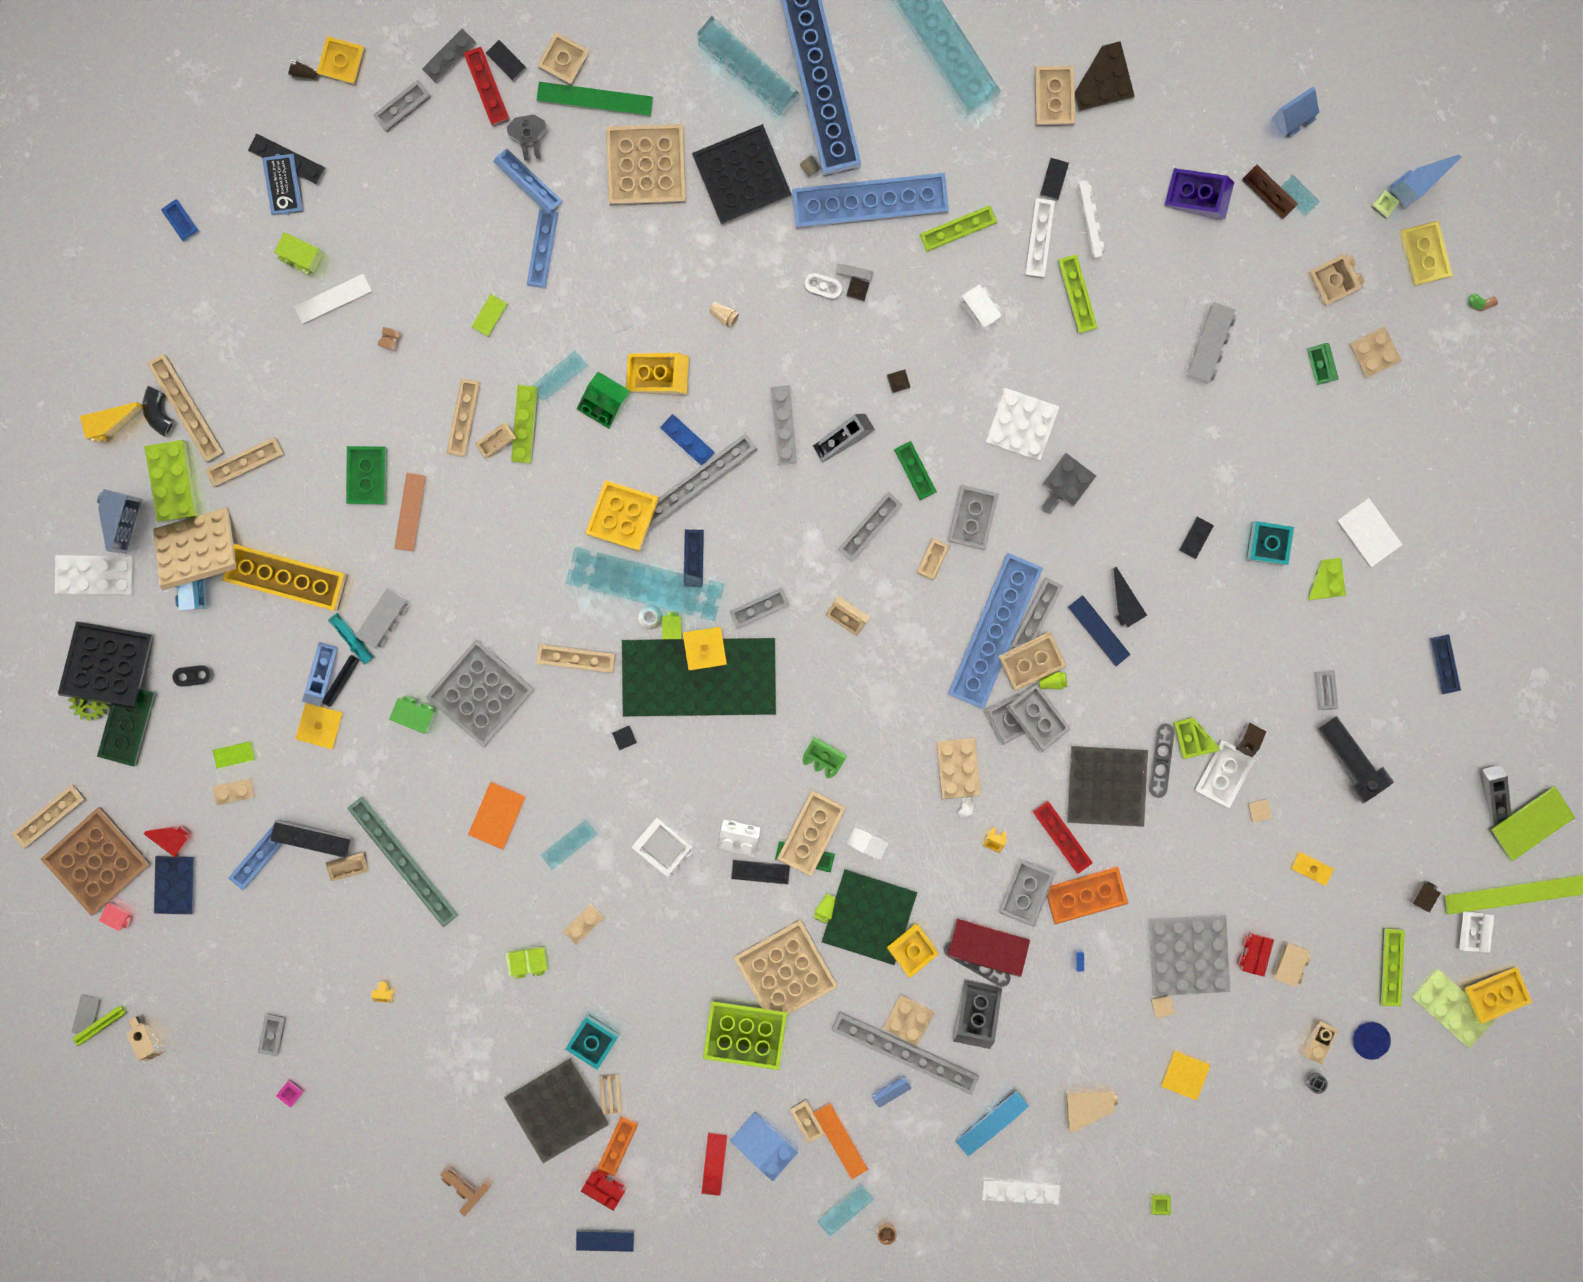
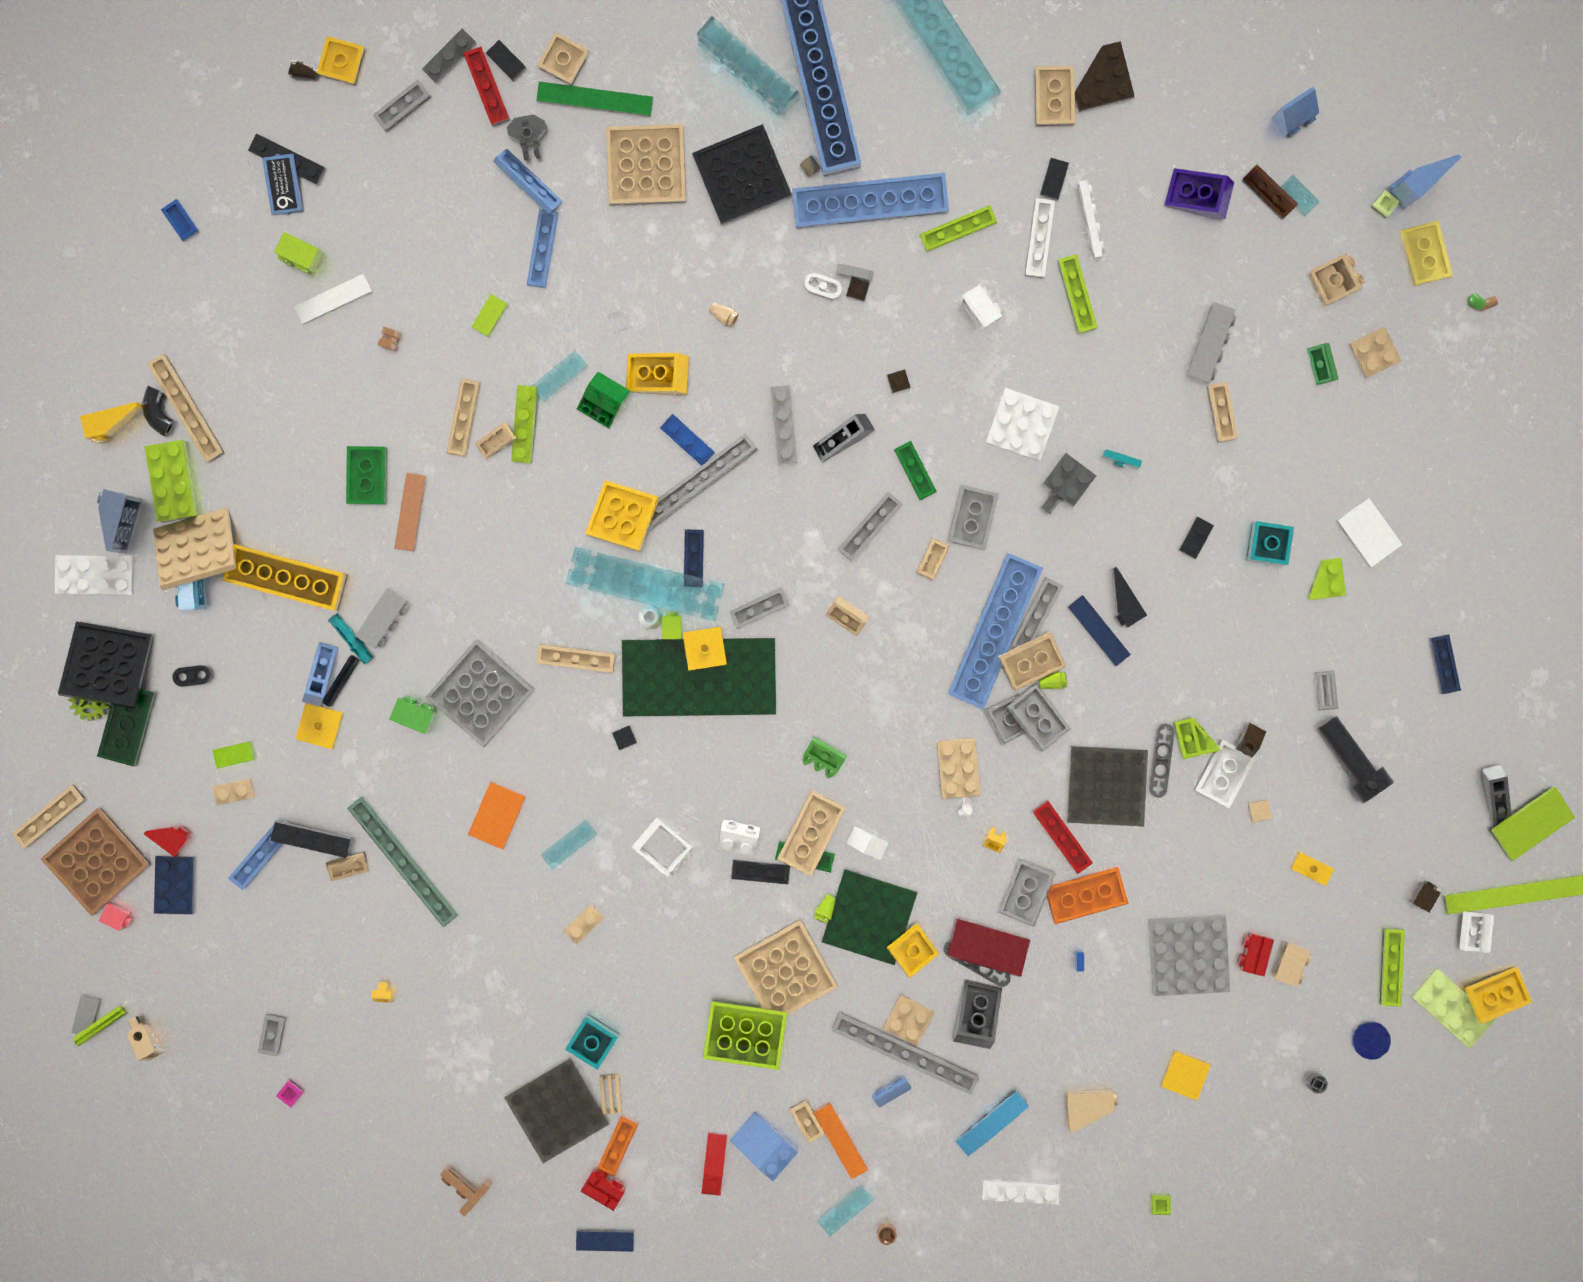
tan plate [205,437,283,487] -> none
lime brick [506,947,548,979] -> none
tan tile [1151,995,1175,1019] -> none
tan slope [1301,1021,1338,1064] -> none
none -> teal plate [1102,449,1142,469]
none -> tan plate [1208,382,1238,442]

